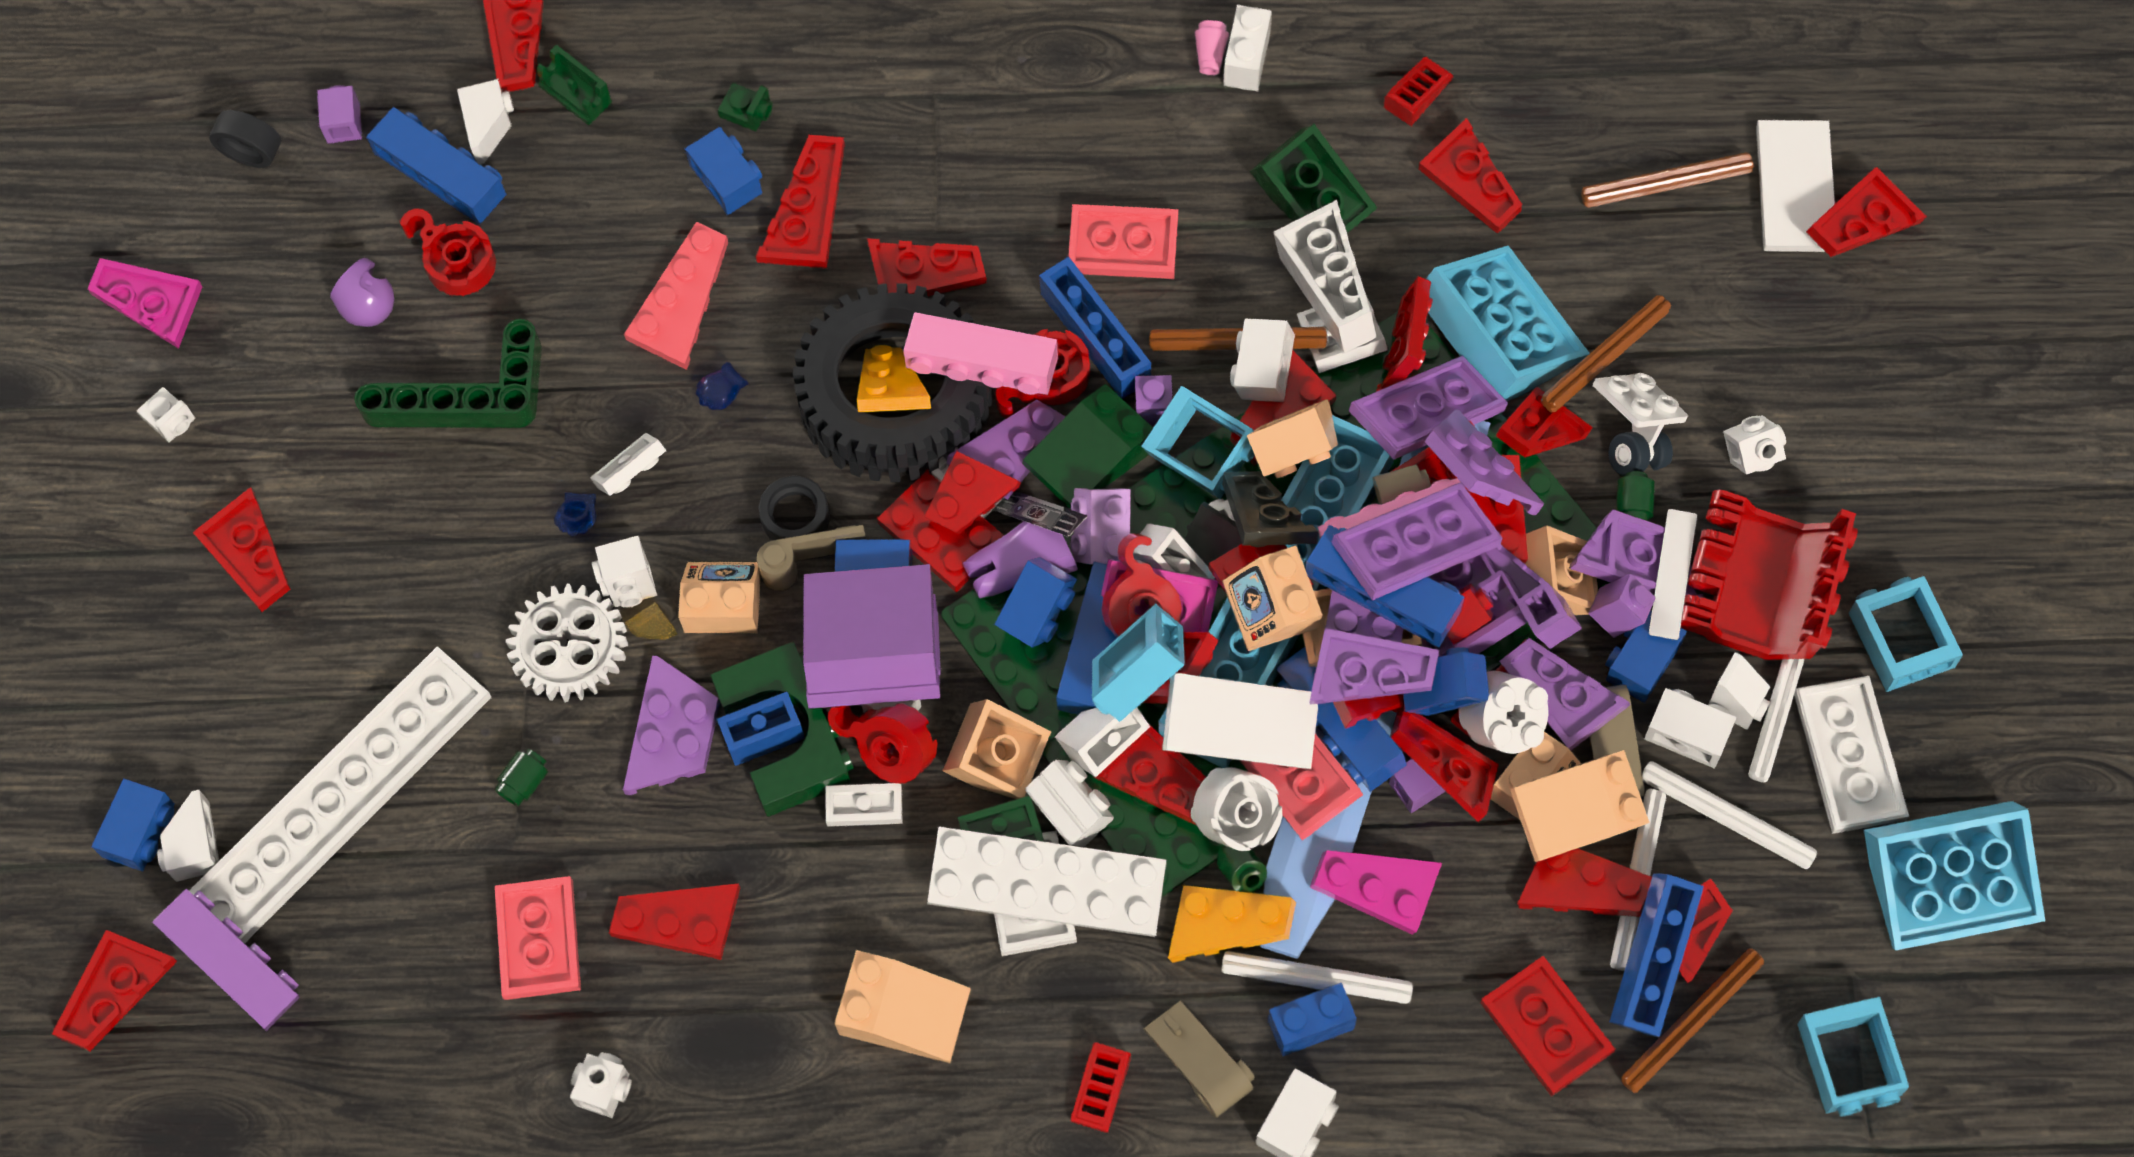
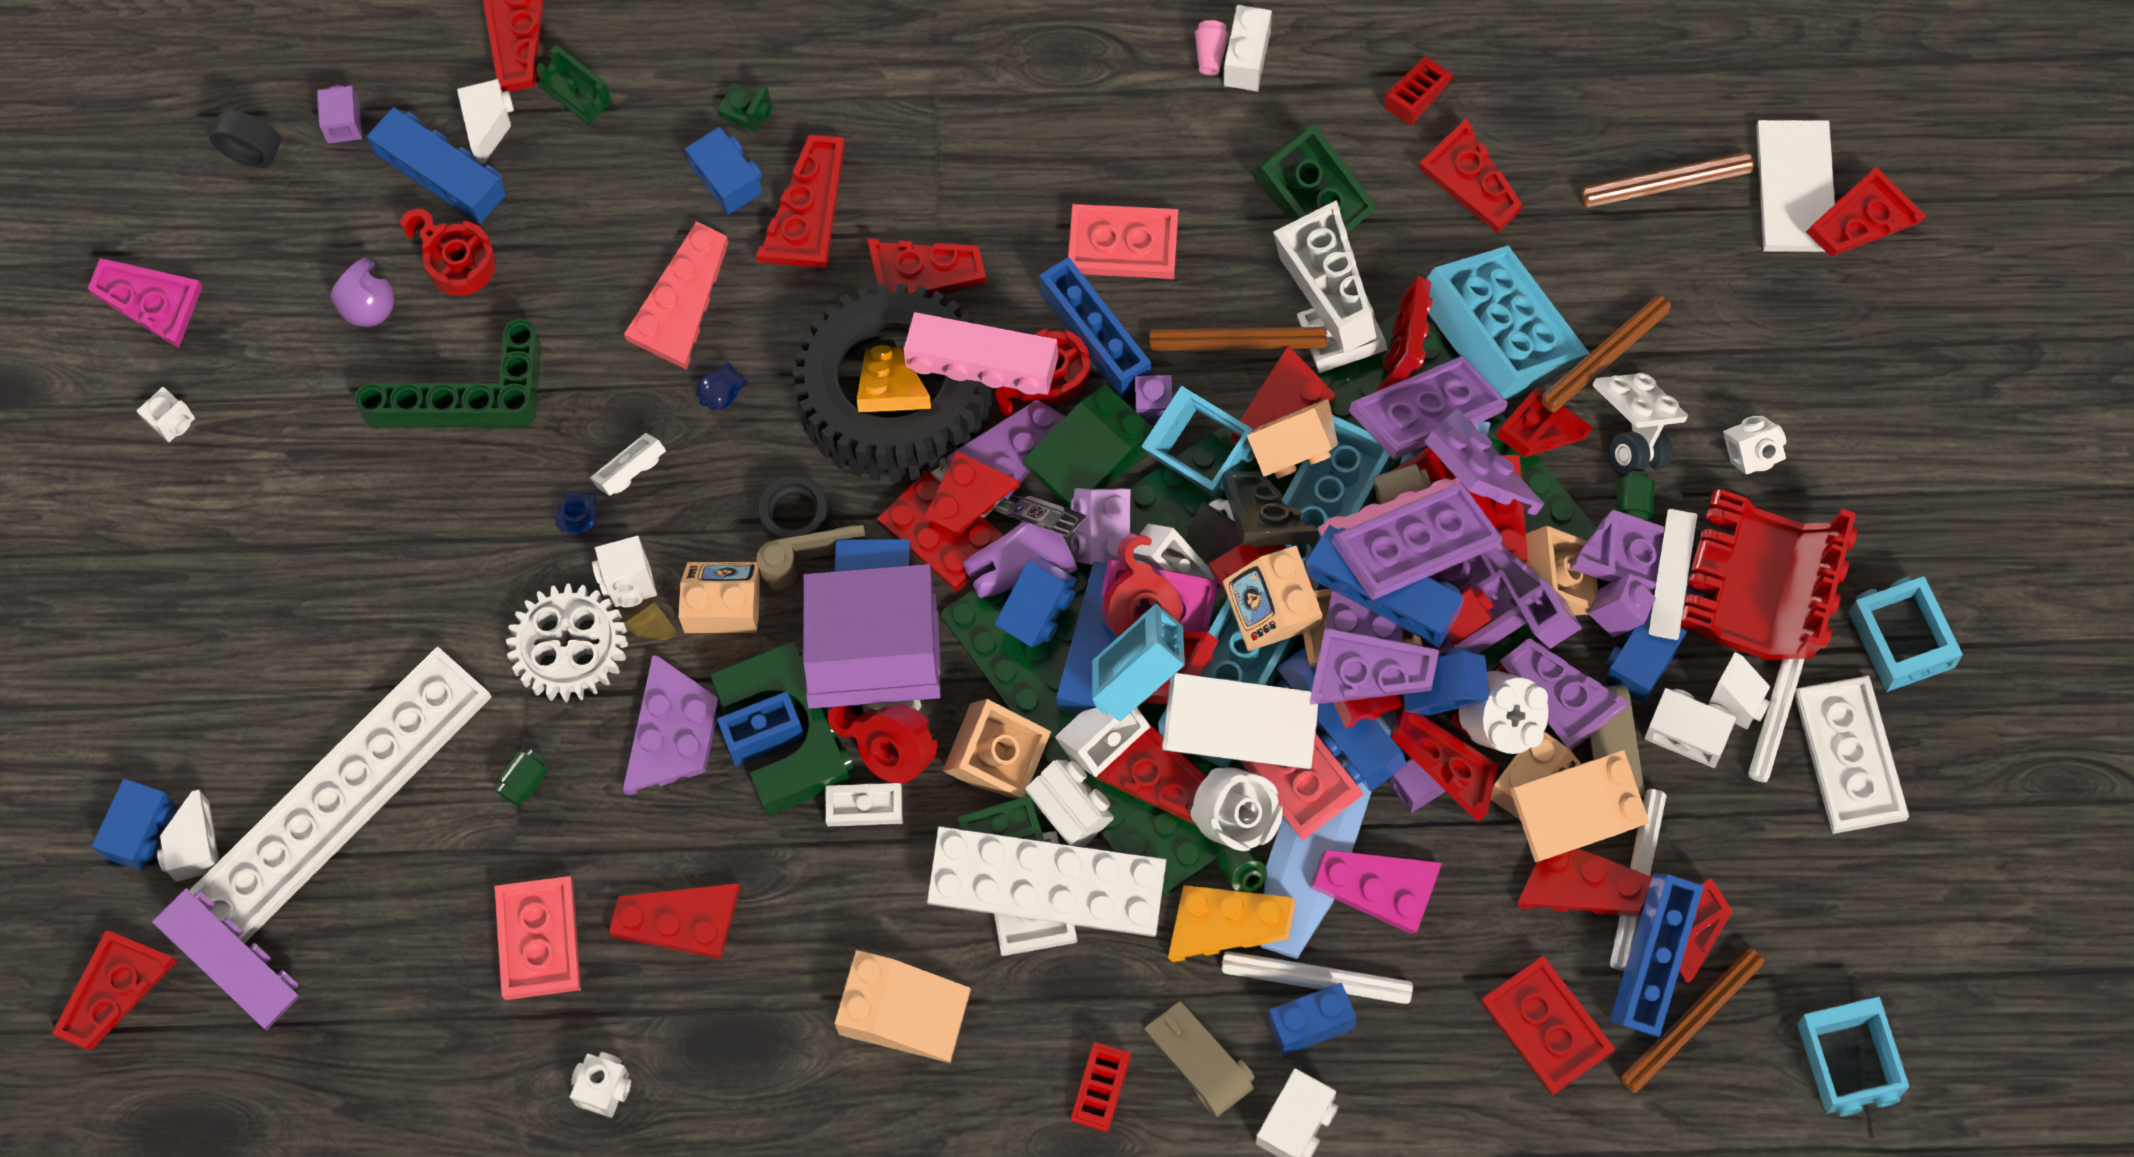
red wing [193,487,291,612] -> none
white brick [1230,318,1295,402] -> none
white axle [1642,761,1817,869] -> none
medium azure slope [1864,801,2045,950] -> none

